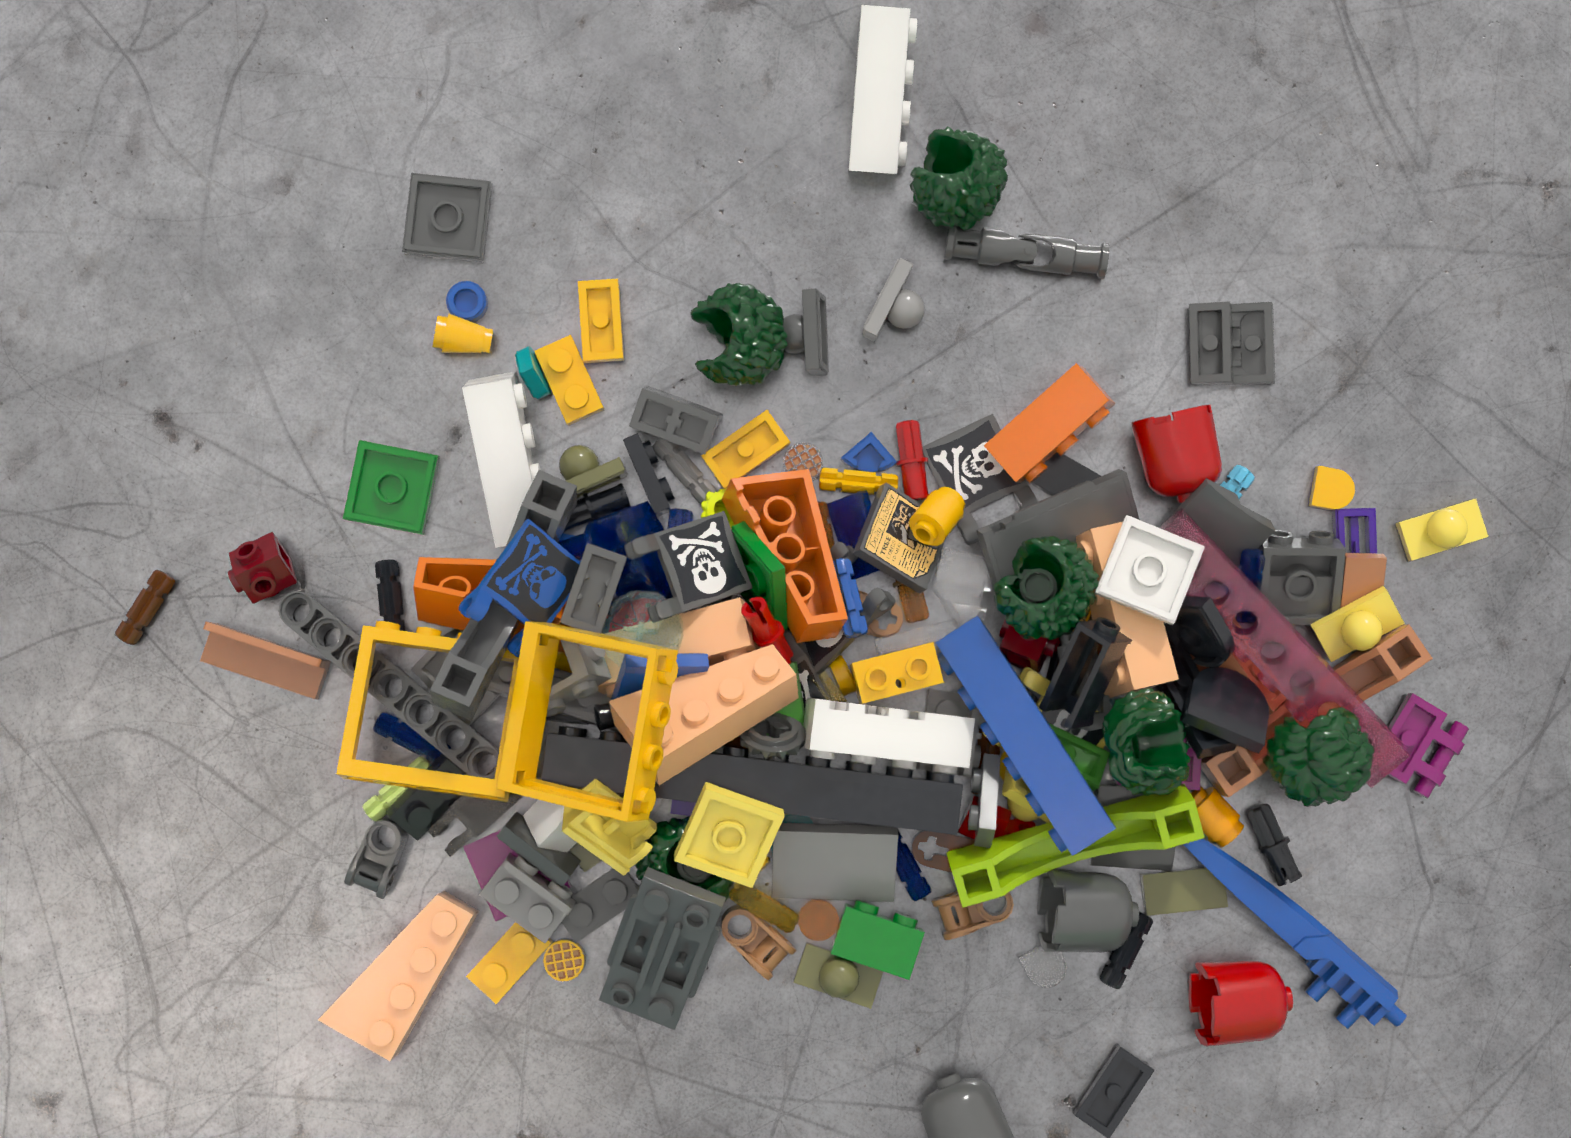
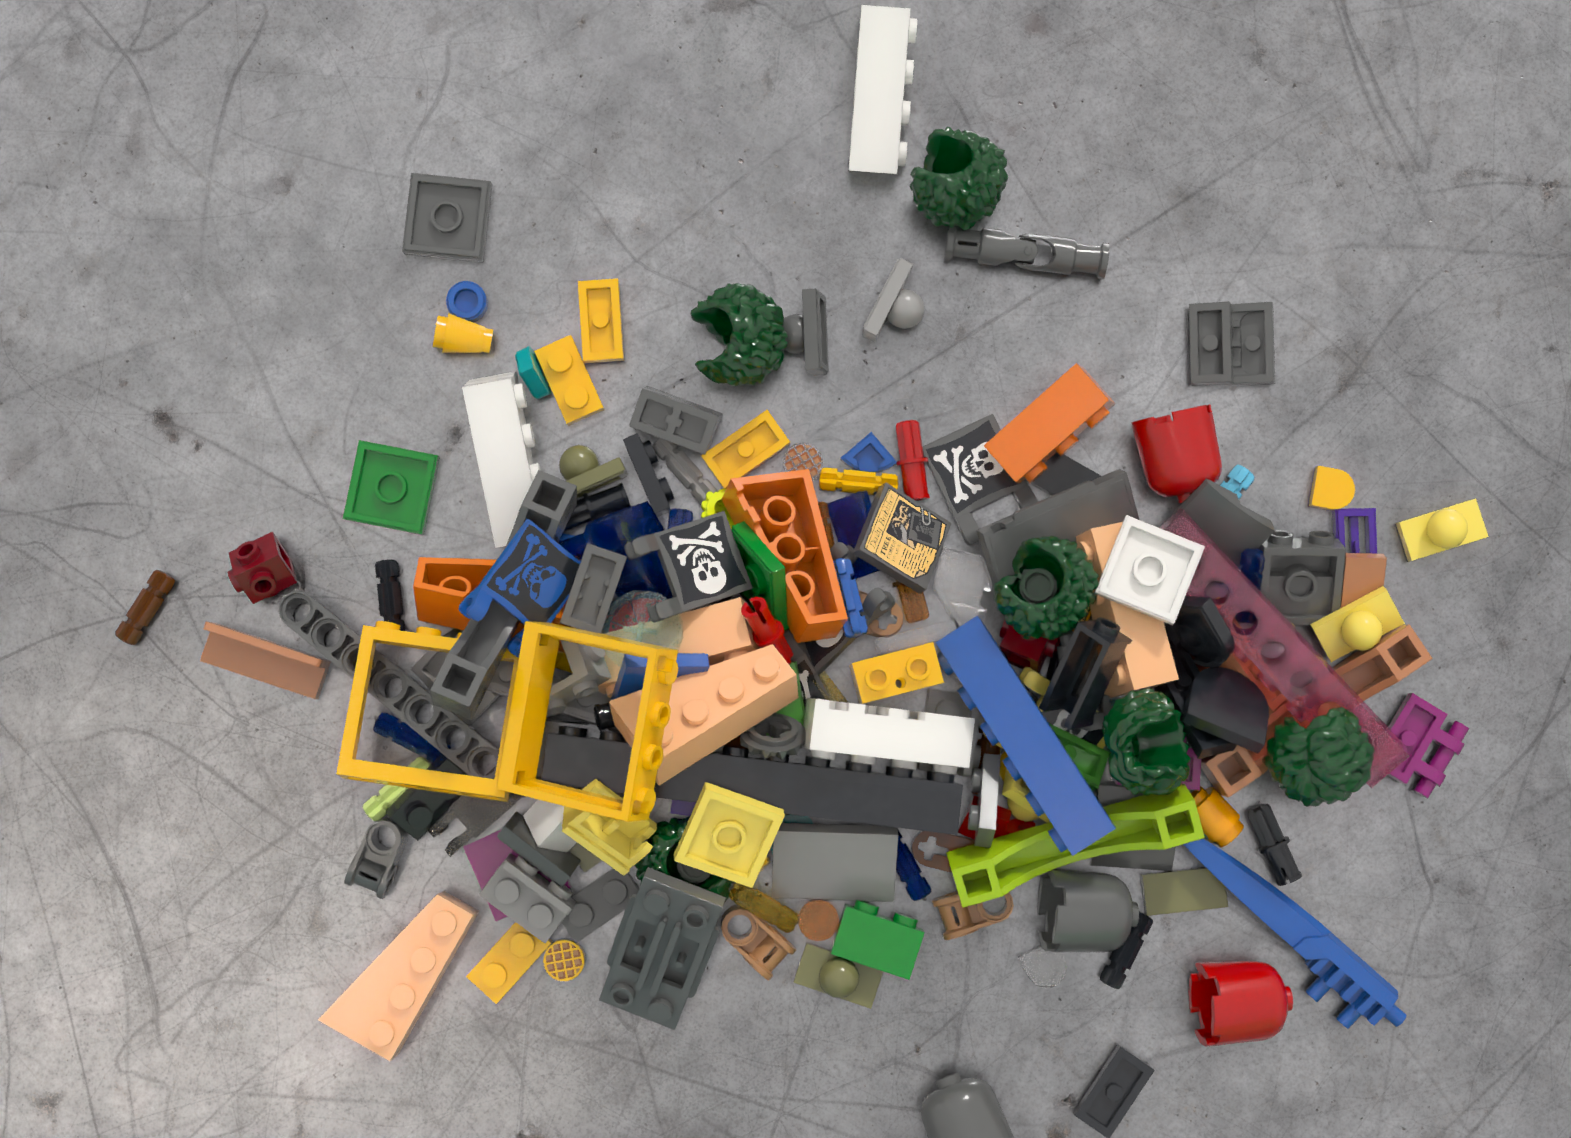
yellow tile [828,655,856,697] -> none
yellow brick [909,487,965,546] -> none

